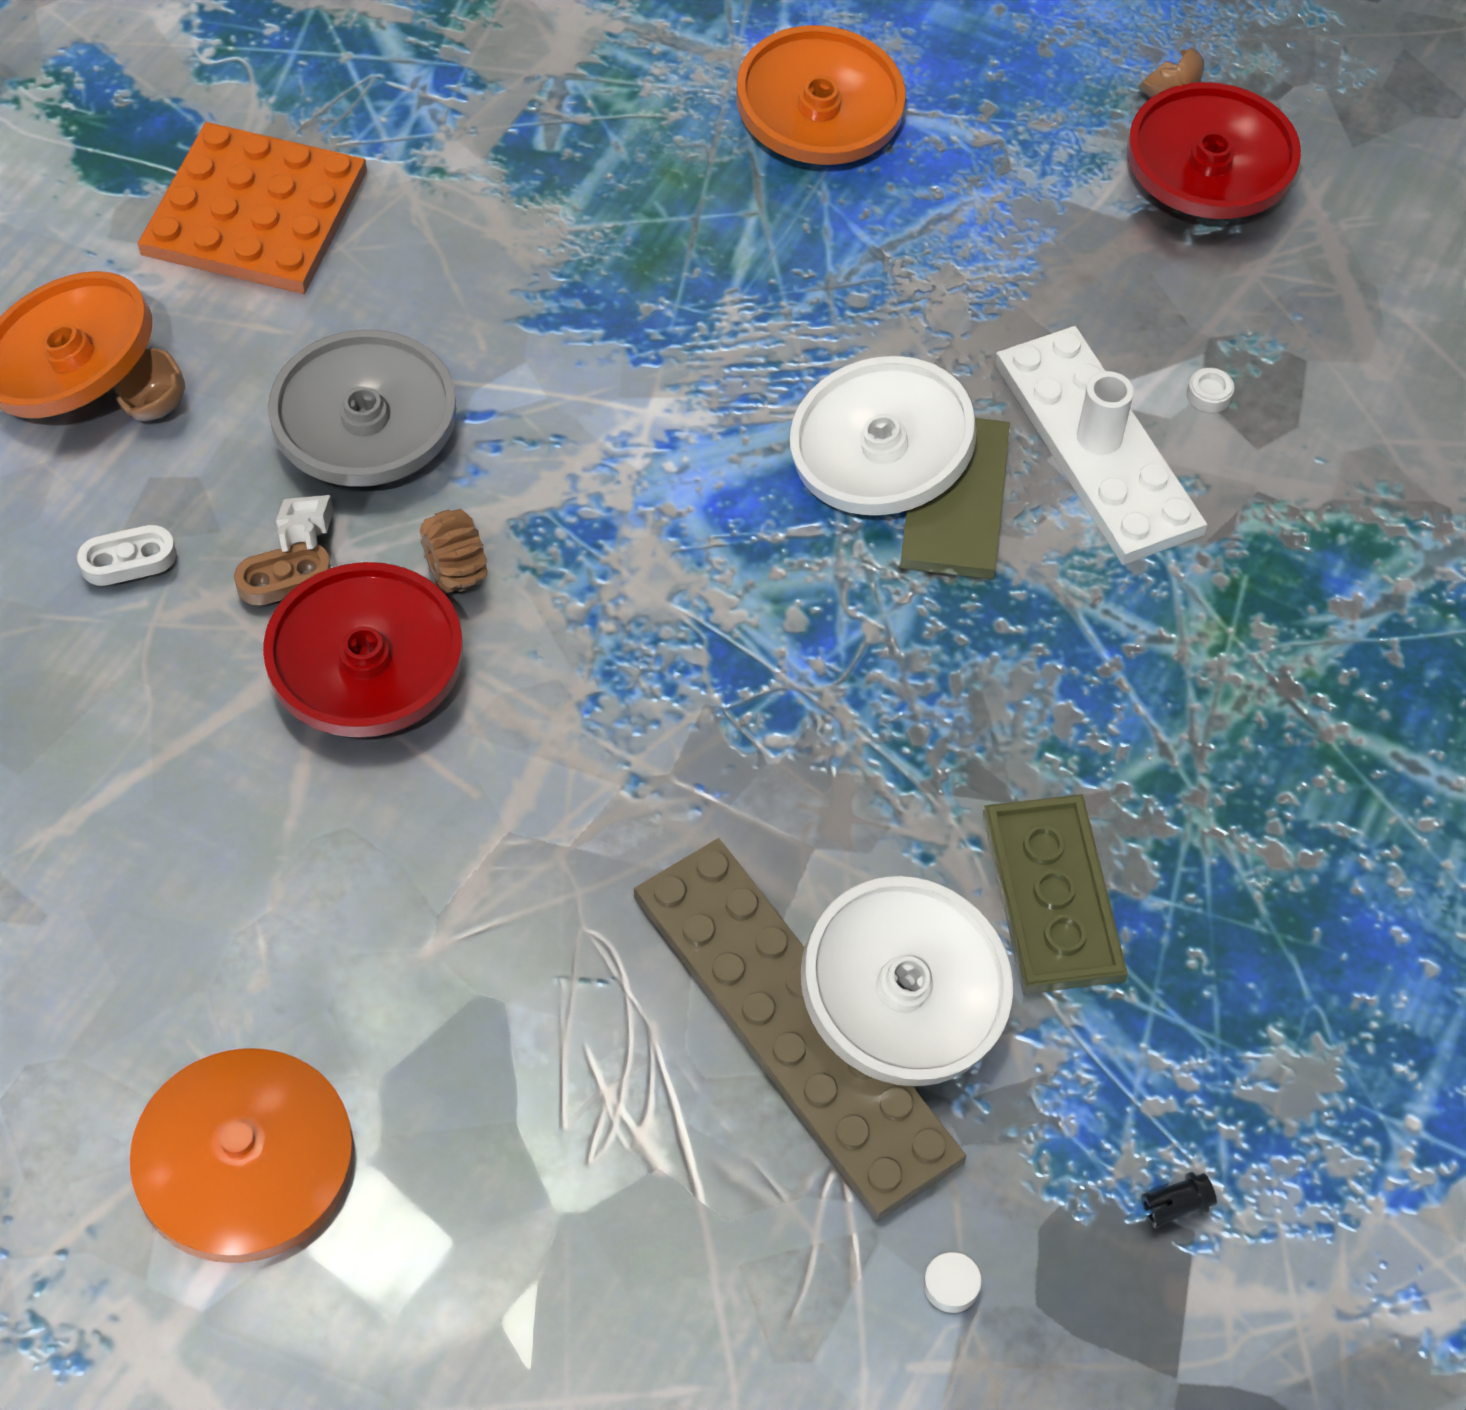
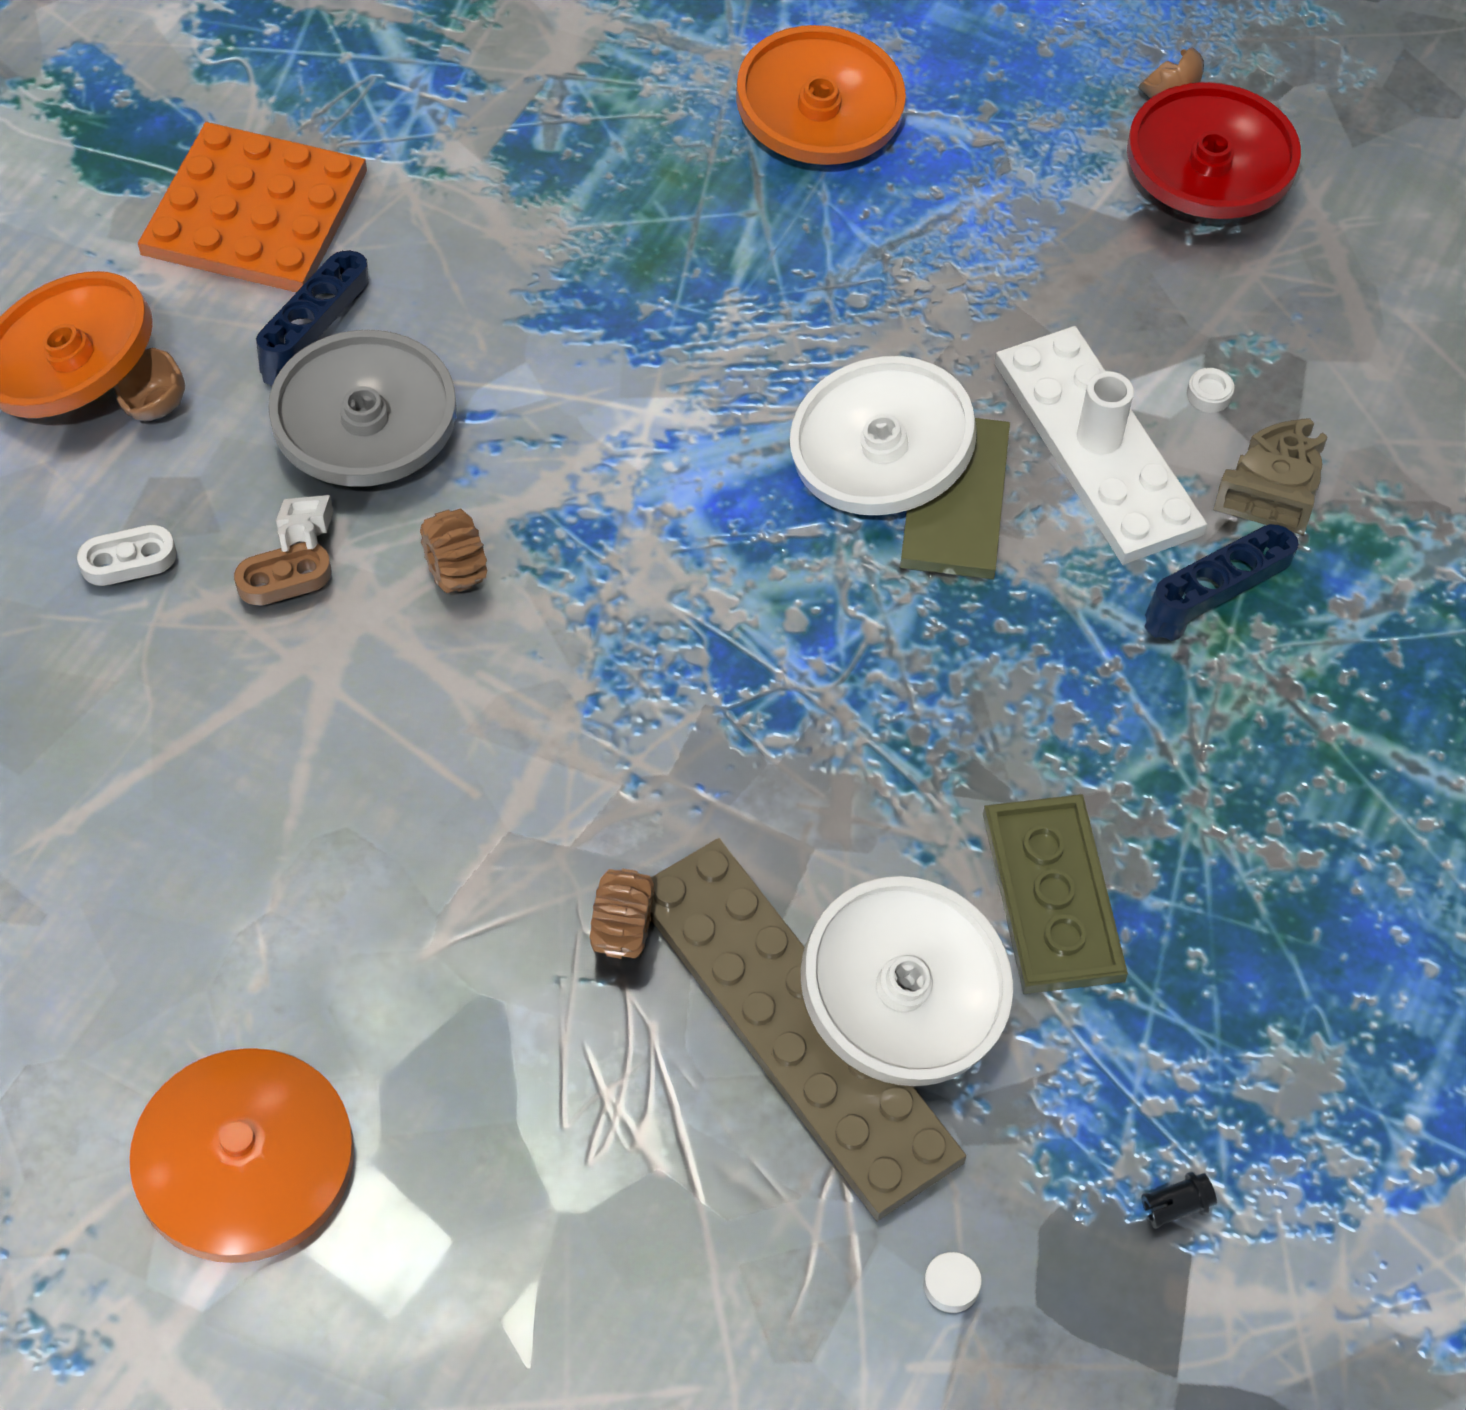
red dish [263,562,463,737] -> none
none -> dark blue beam [256,250,368,386]
none -> medium nougat gear [590,868,654,959]
none -> dark blue beam [1144,524,1299,641]
none -> dark tan piece [1213,418,1328,535]

